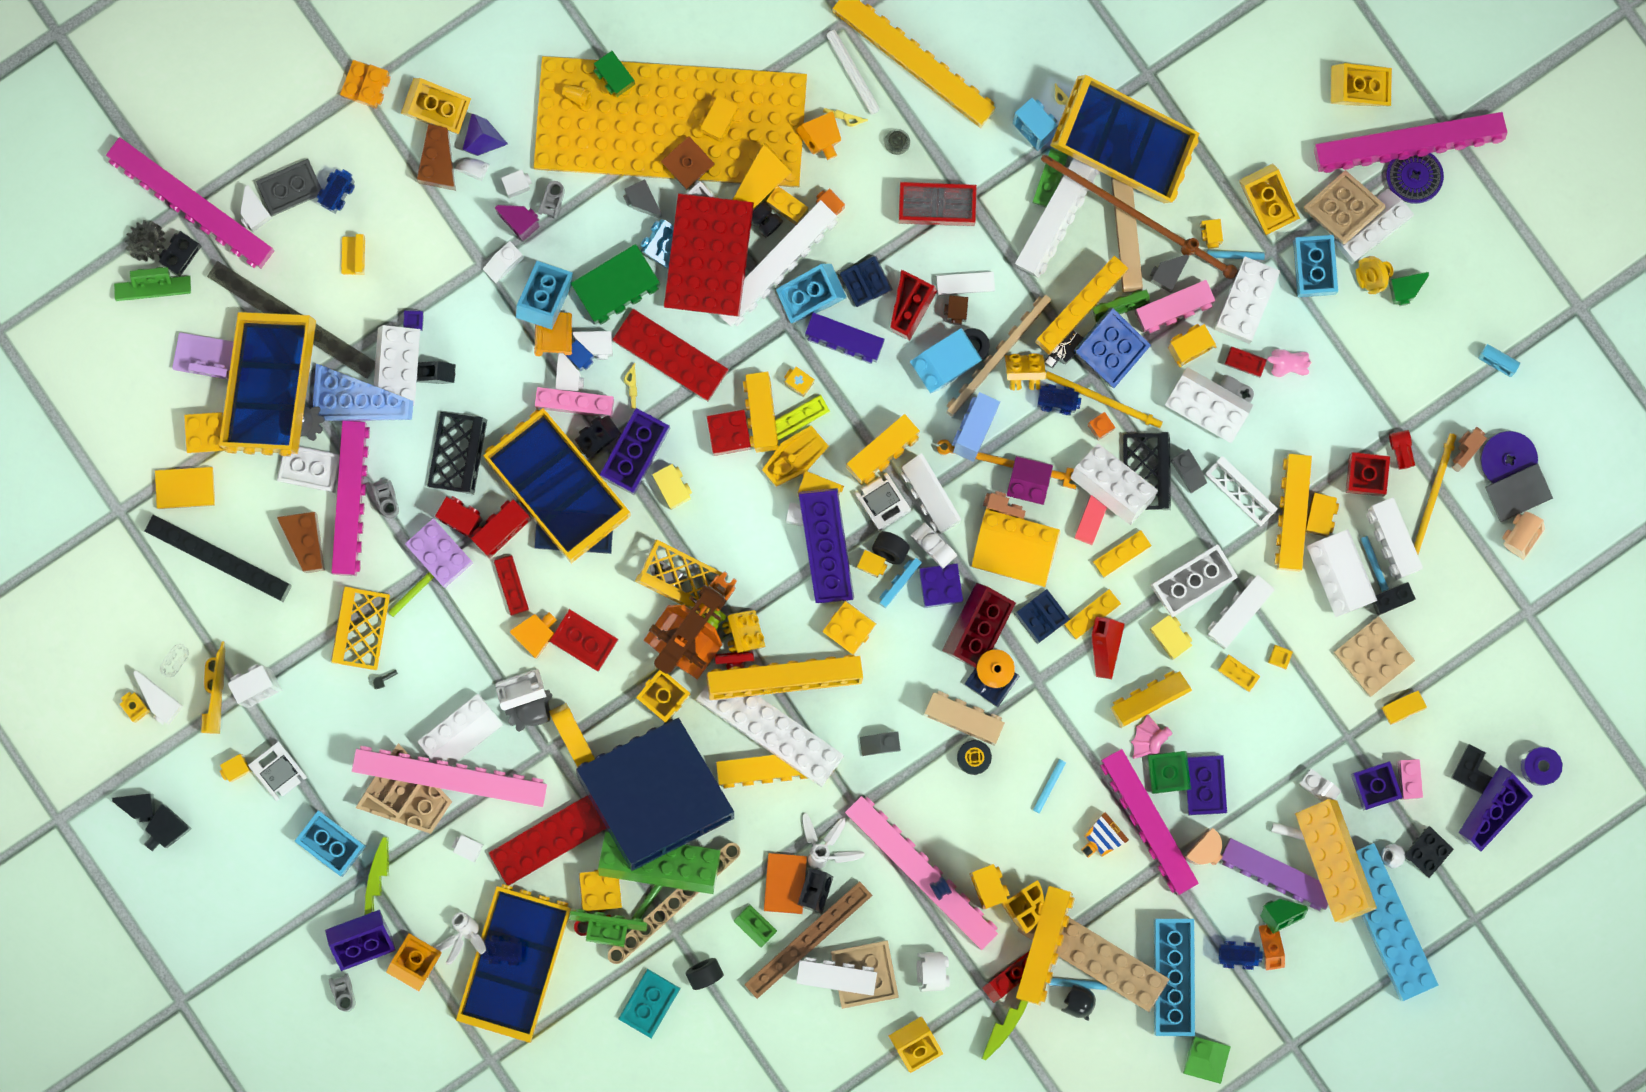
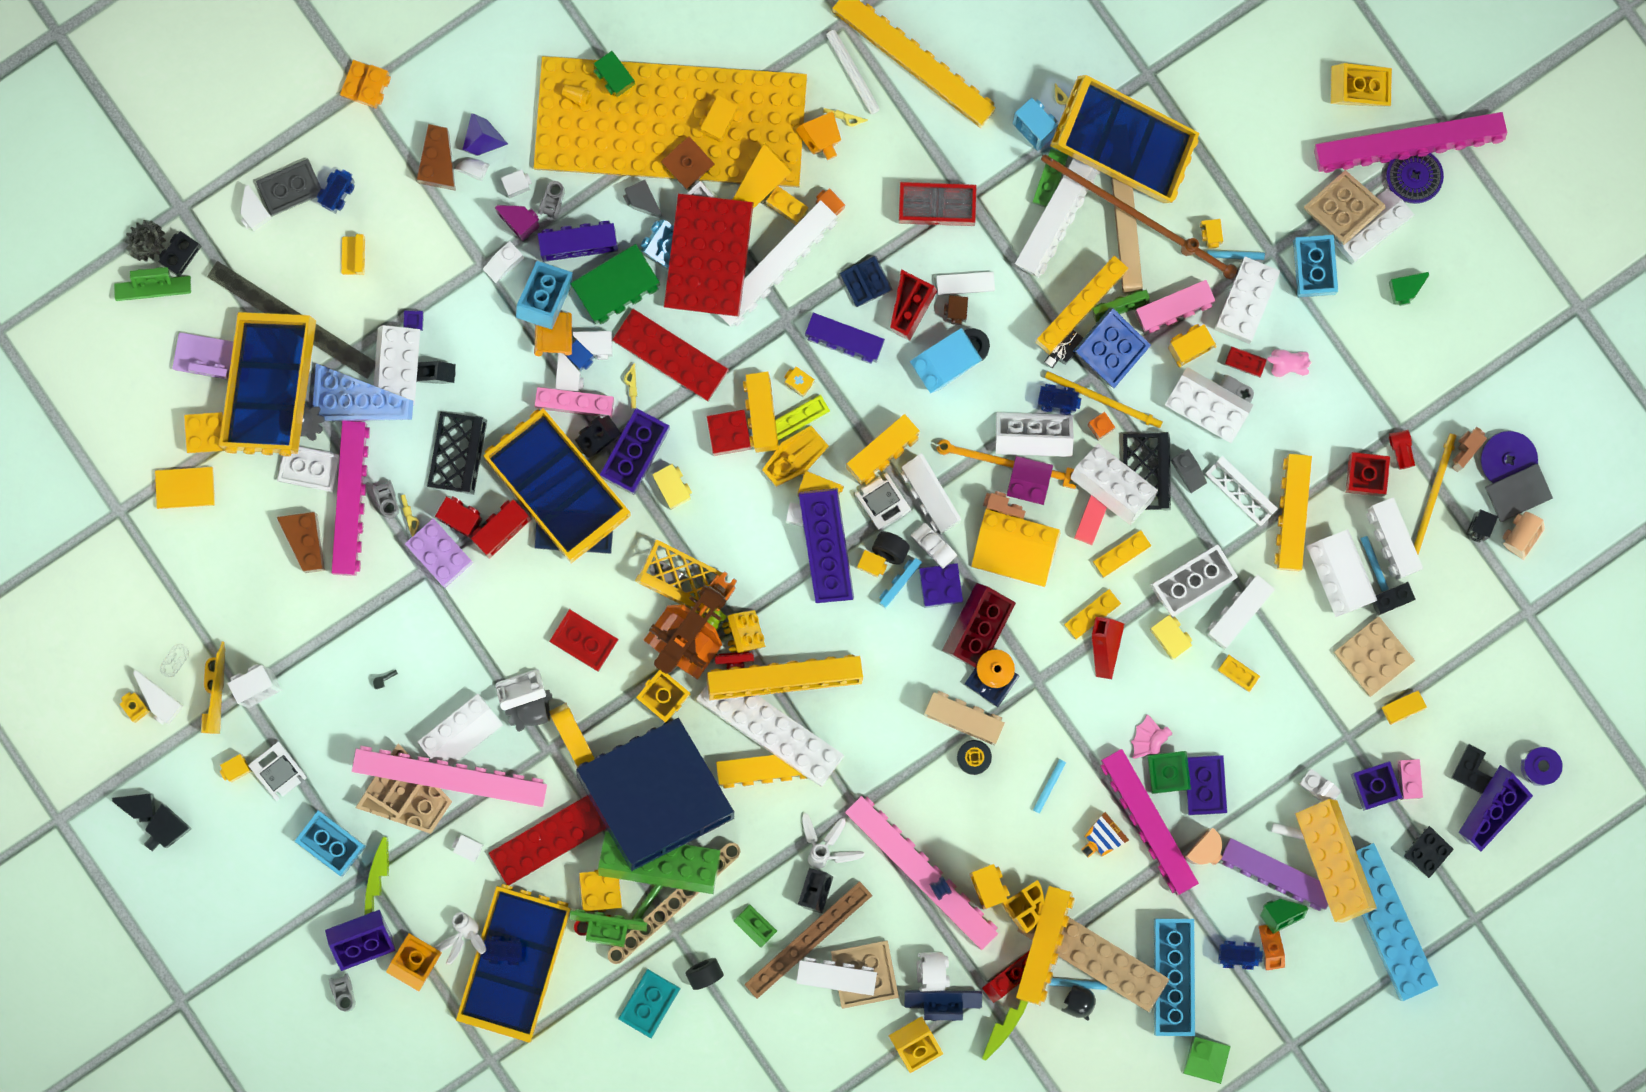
dark pink brick [106,137,274,269] -> none
black brick [144,514,292,602] -> none
yellow fence [331,587,390,671] -> none
lime bar [388,572,434,617] -> none
yellow slope [401,78,471,134] -> none
red tile [494,555,529,616] -> none
light orange torso [510,612,557,659] -> none
black wheel [751,202,783,238] -> none
orange tile [764,853,807,914] -> none
medium azure slope [776,264,847,323] -> none
yellow brick [822,601,877,655] -> none
dark grey slope [860,731,901,756] -> none
clear smoke cone [884,129,910,155] -> none
tan plate [946,295,1051,417] -> none
light blue brick [952,392,1000,462] -> none
yellow plate [1005,353,1046,390] -> none
dark blue slope [1015,589,1070,644] -> none
yellow slope [1111,670,1192,728] -> none
dark grey slope [1150,255,1190,293] -> none
yellow slope [1239,163,1300,235] -> none
yellow tile [1268,645,1293,670] -> none
yellow brick [1305,493,1339,537] -> none
yellow tile [1356,256,1394,294] -> none
white piece [1381,844,1405,868] -> none
medium azure brick [1478,344,1520,377] -> none
none -> light yellow hand [401,495,420,537]
none -> dark purple brick [538,221,619,262]
none -> dark blue bracket [904,990,982,1021]
none -> white slope [995,412,1074,457]
none -> black brick [1466,509,1498,543]

